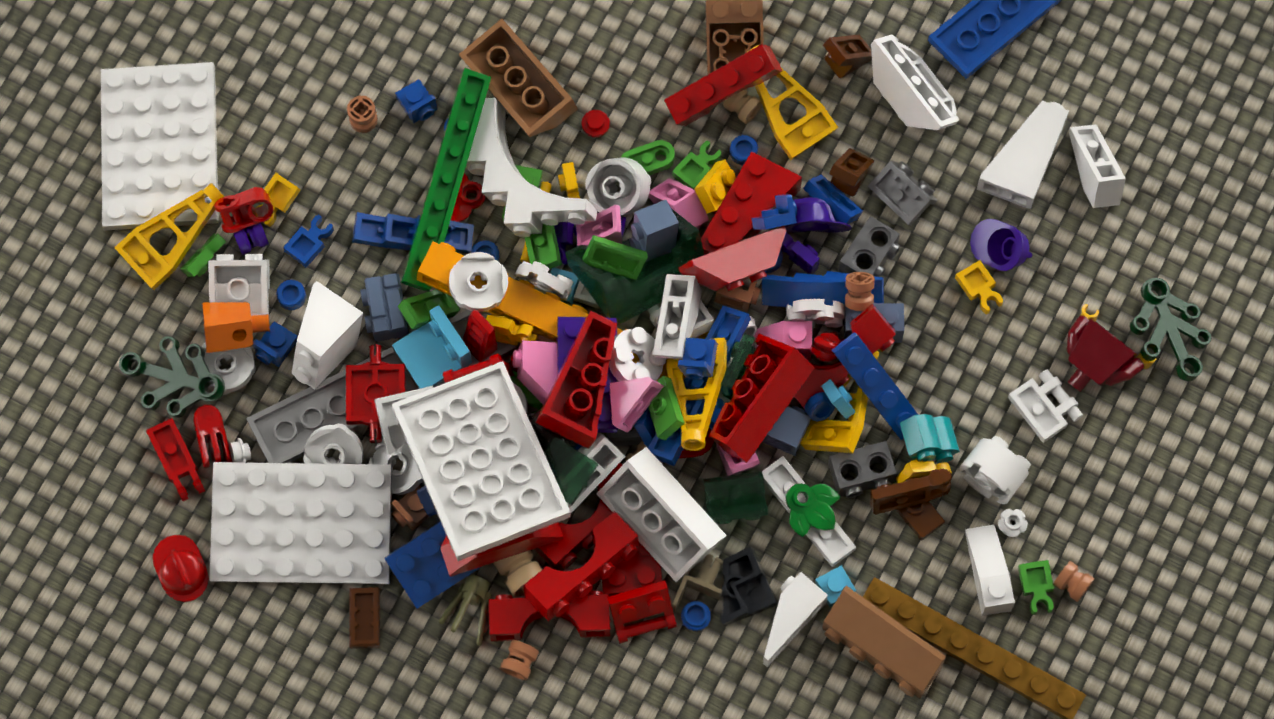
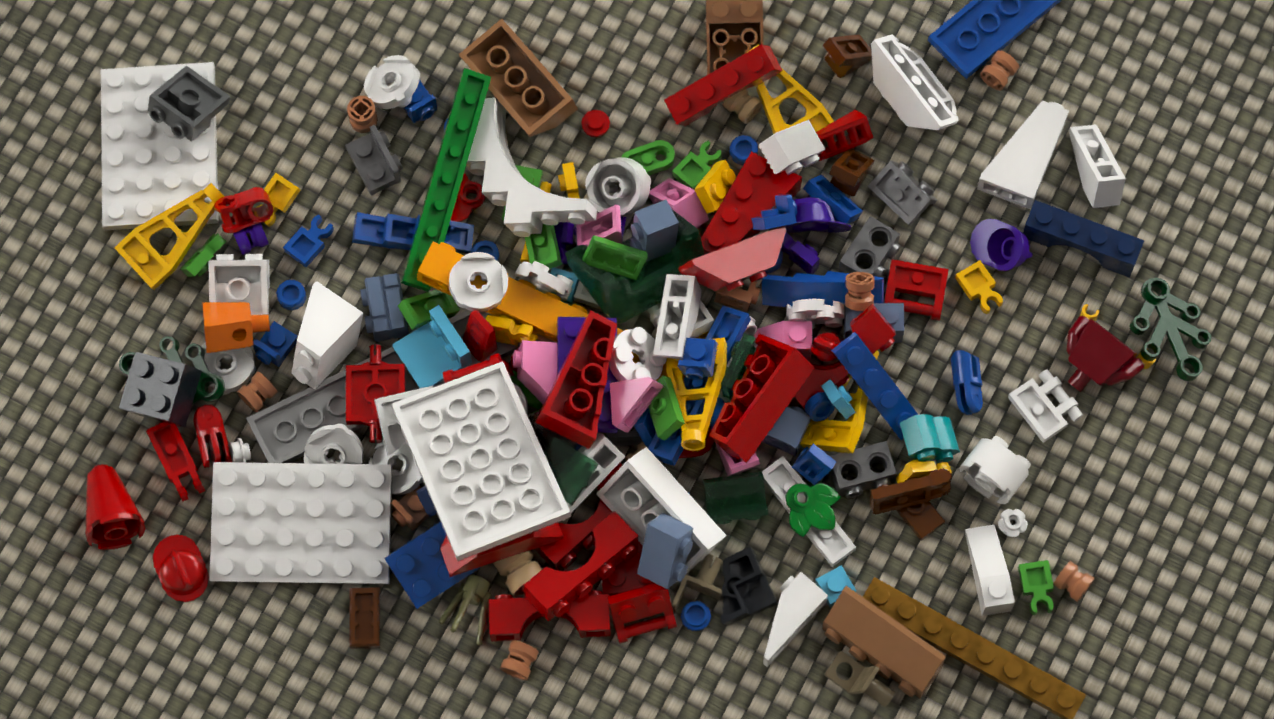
none -> red cone [85,464,146,550]
none -> brick [119,352,202,427]
none -> dark grey plate [147,65,230,142]
none -> nougat wheel [237,372,278,412]
none -> flat silver bracket [345,124,403,196]
none -> white plate [364,55,420,109]
none -> sand blue brick [637,513,694,589]
none -> white brick [759,119,825,175]
none -> blue bracket [792,443,836,485]
none -> red slope [816,109,873,162]
none -> dark tan bracket [825,651,895,707]
none -> red plate [884,259,949,321]
none -> blue arm [951,350,983,415]
none -> nougat wheel [980,51,1019,91]
none -> dark blue arch [1023,200,1144,278]

